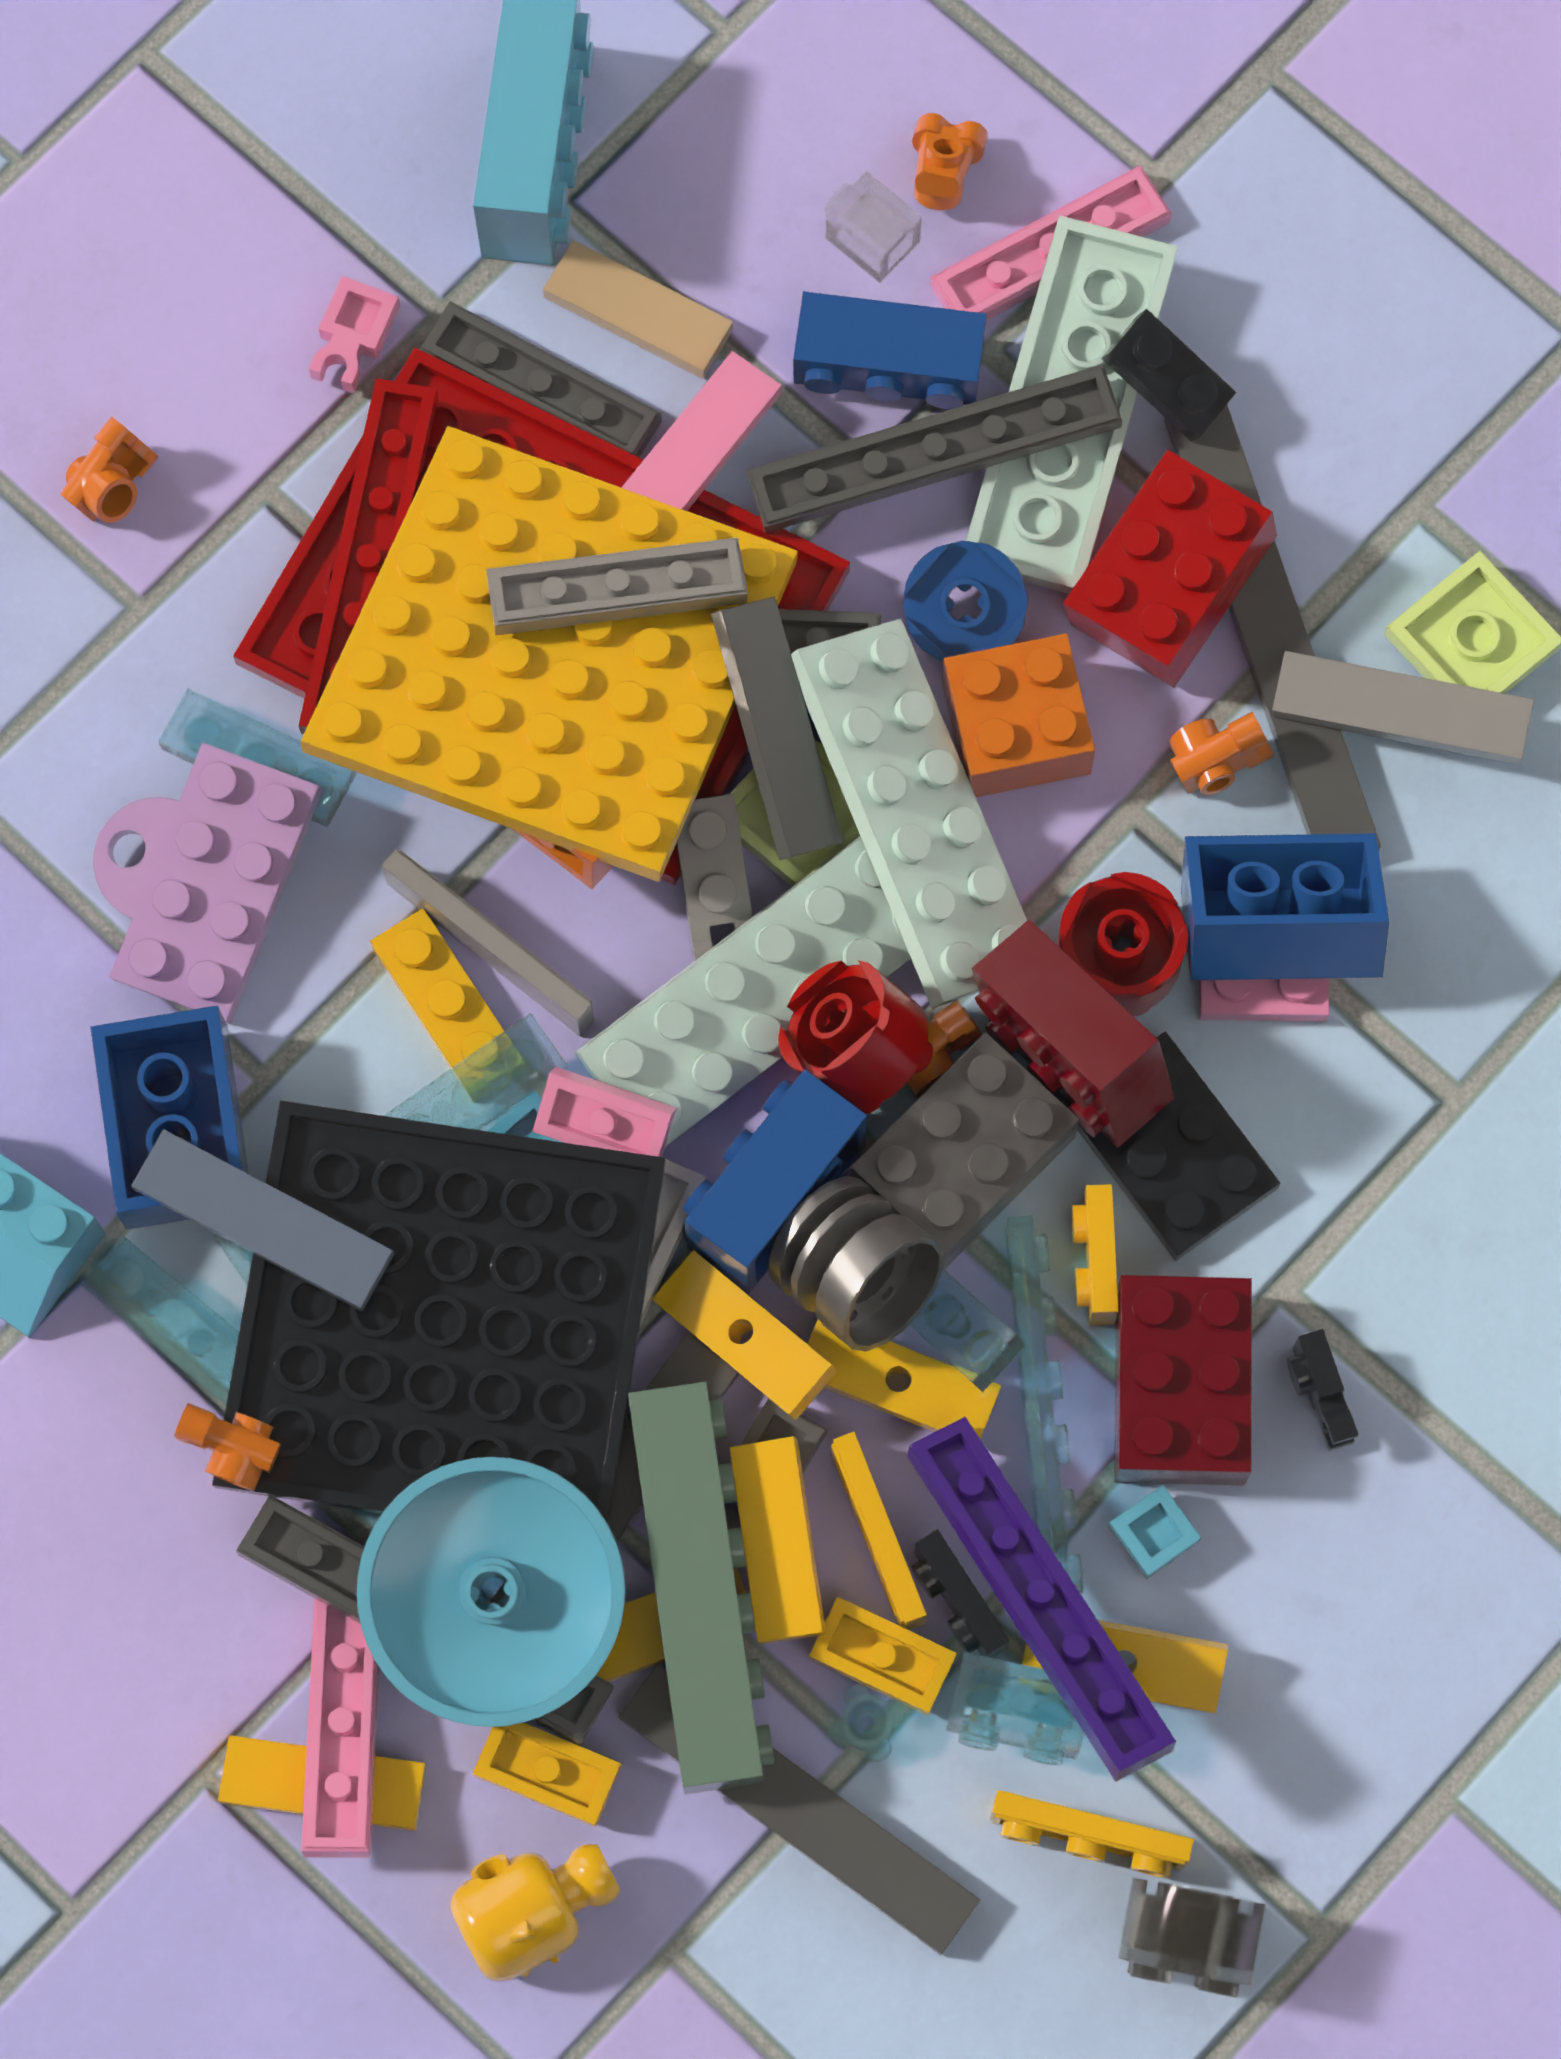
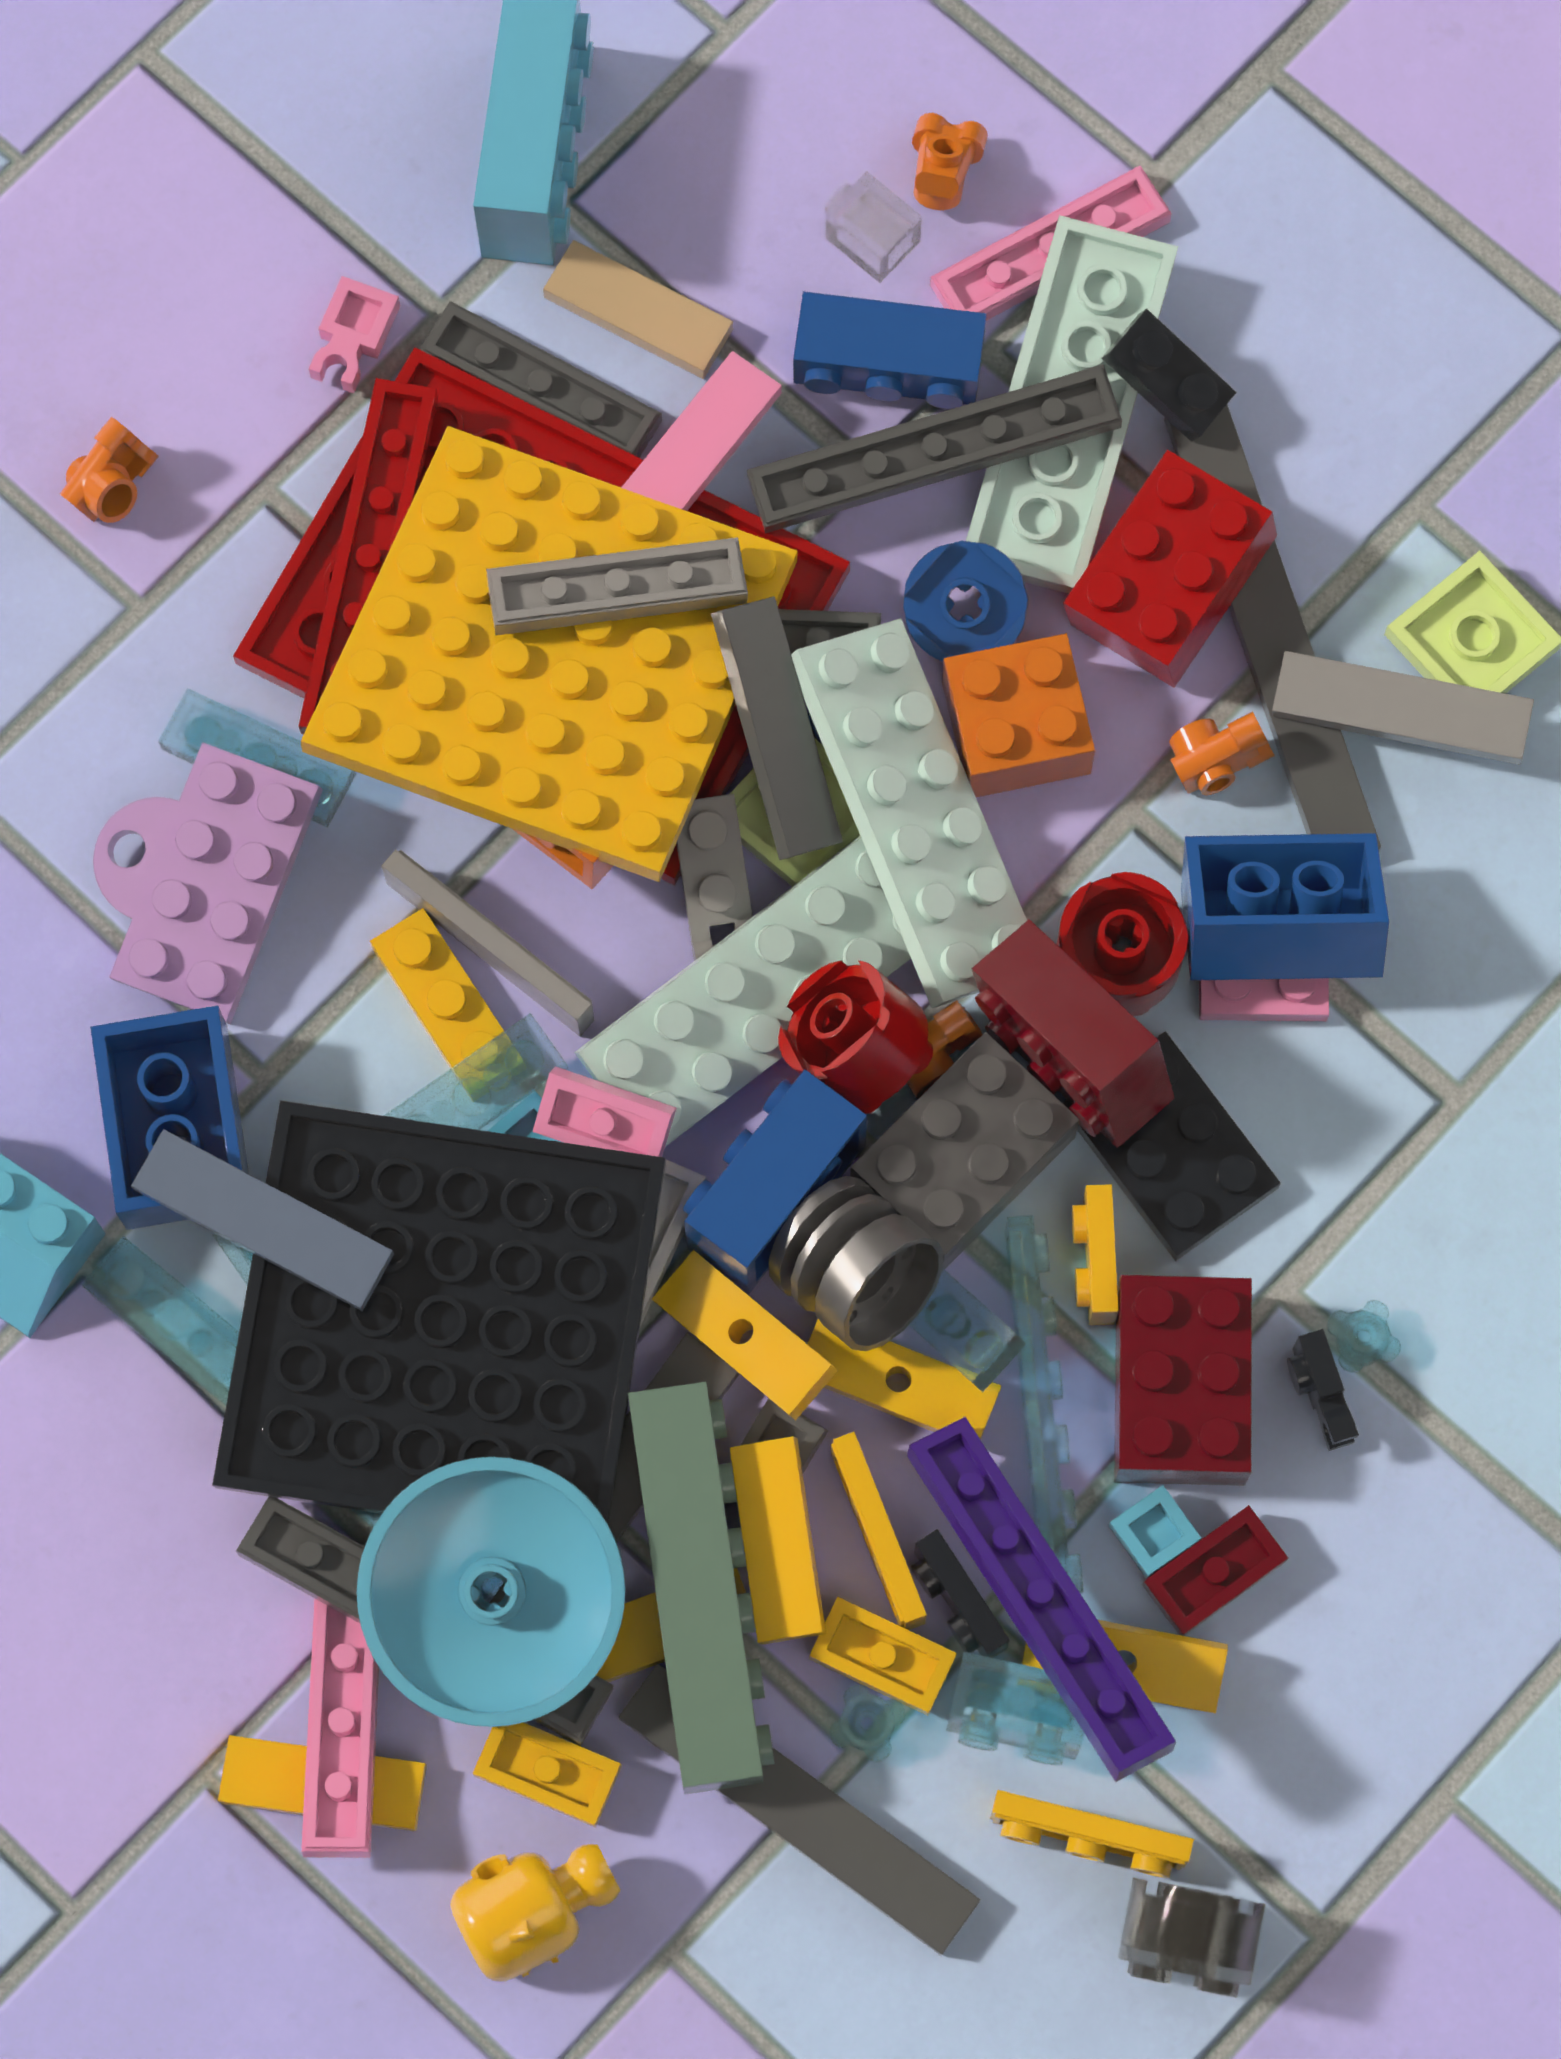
orange plate [174,1403,281,1491] -> none
none -> dark red plate [1142,1505,1289,1636]
none -> clear light blue plate [1327,1300,1401,1373]

